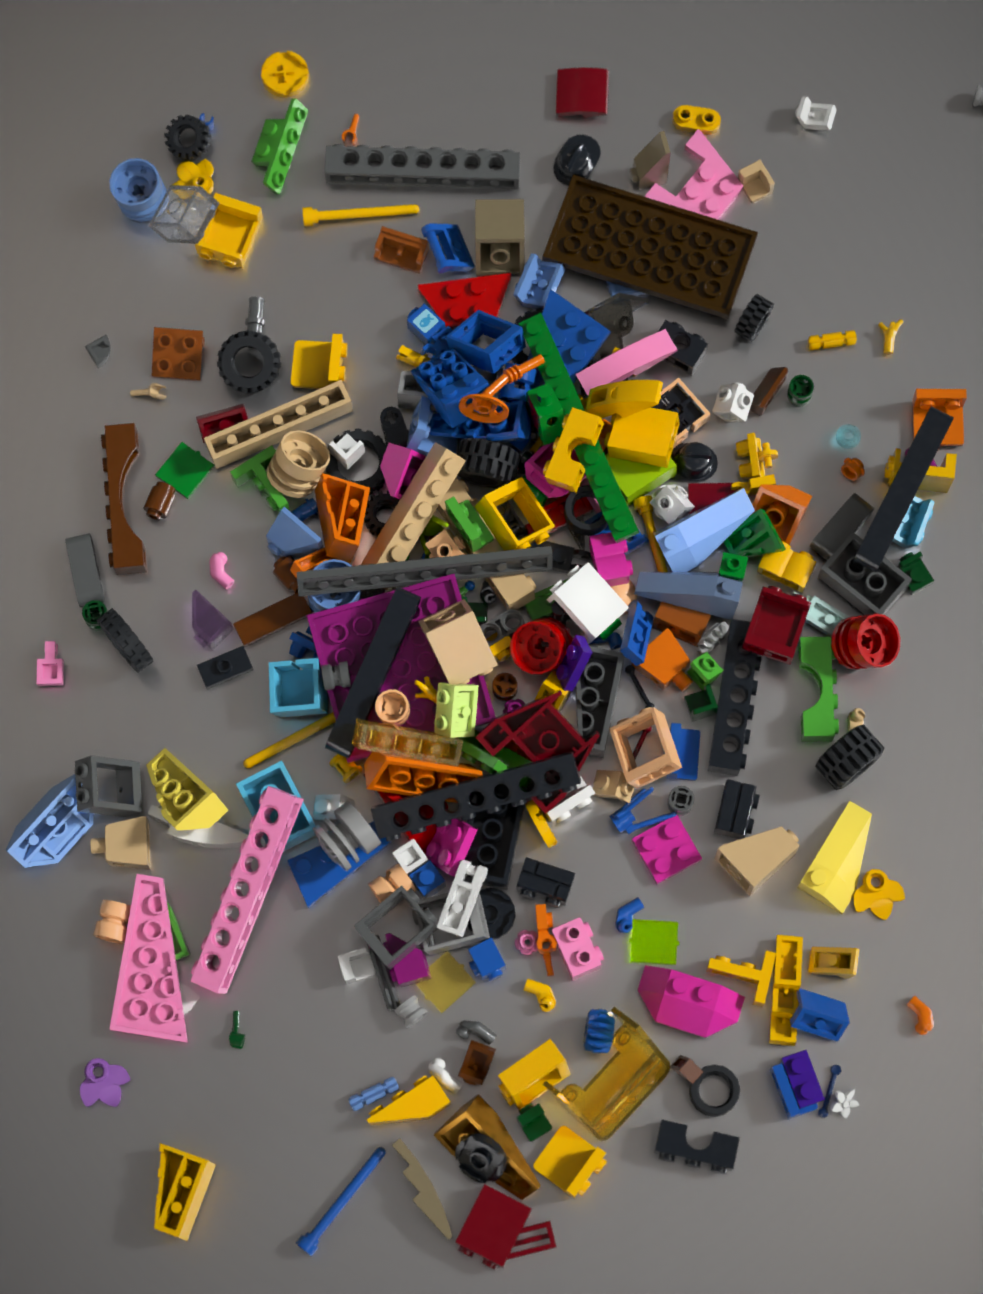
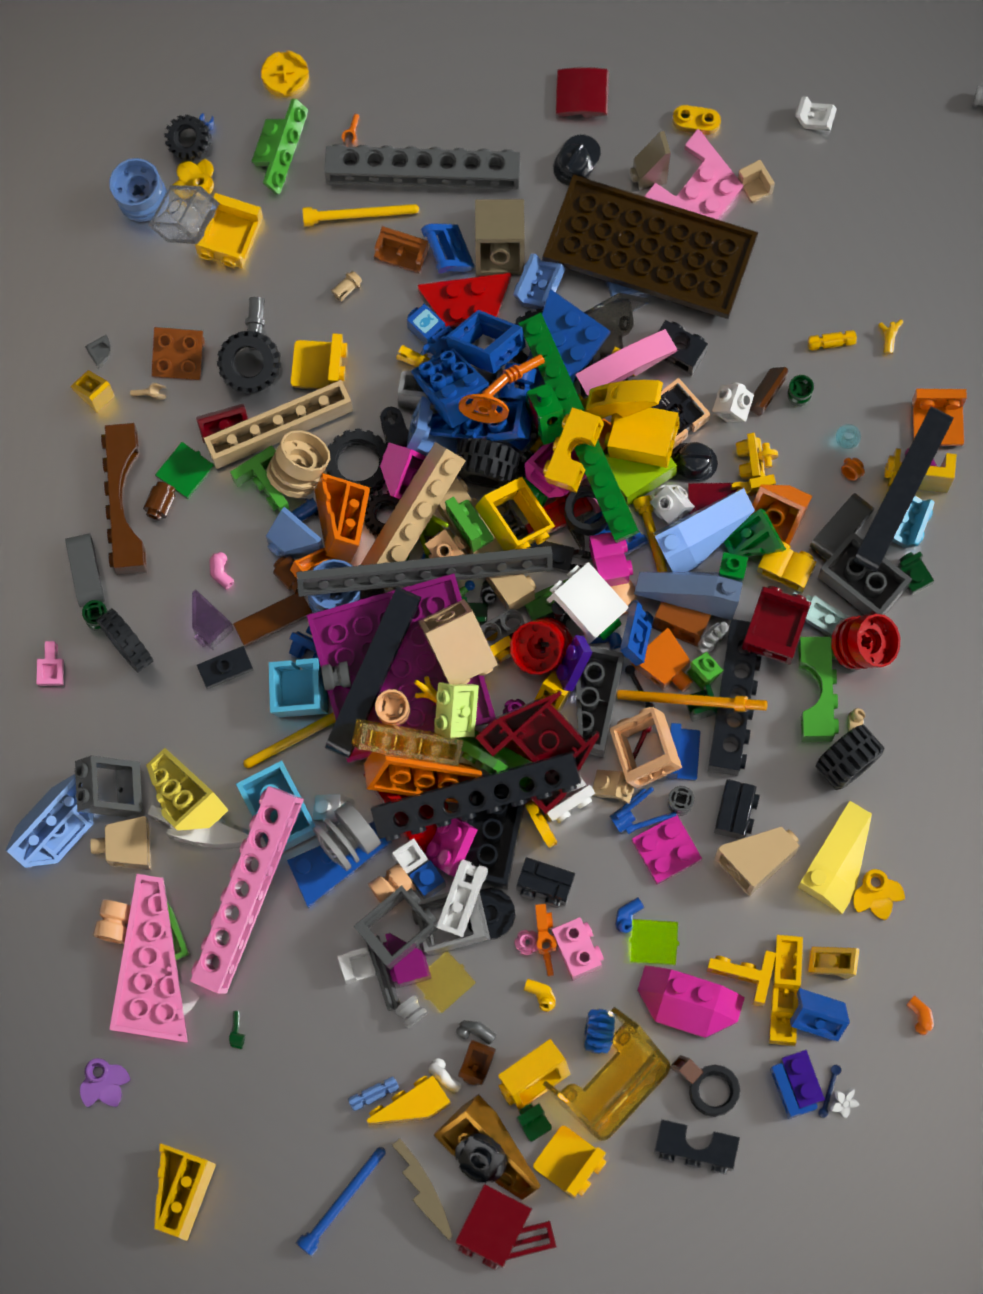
white panel [328,433,365,470] -> none
yellow bush [329,754,363,784] -> none
blue brick [468,937,506,981] -> none
reddish brown wheel [492,673,517,702] -> none
black tyre [734,294,774,342] -> none
none -> yellow slope [70,370,115,413]
none -> tan pin [331,271,362,302]
none -> light orange bar [617,690,767,712]

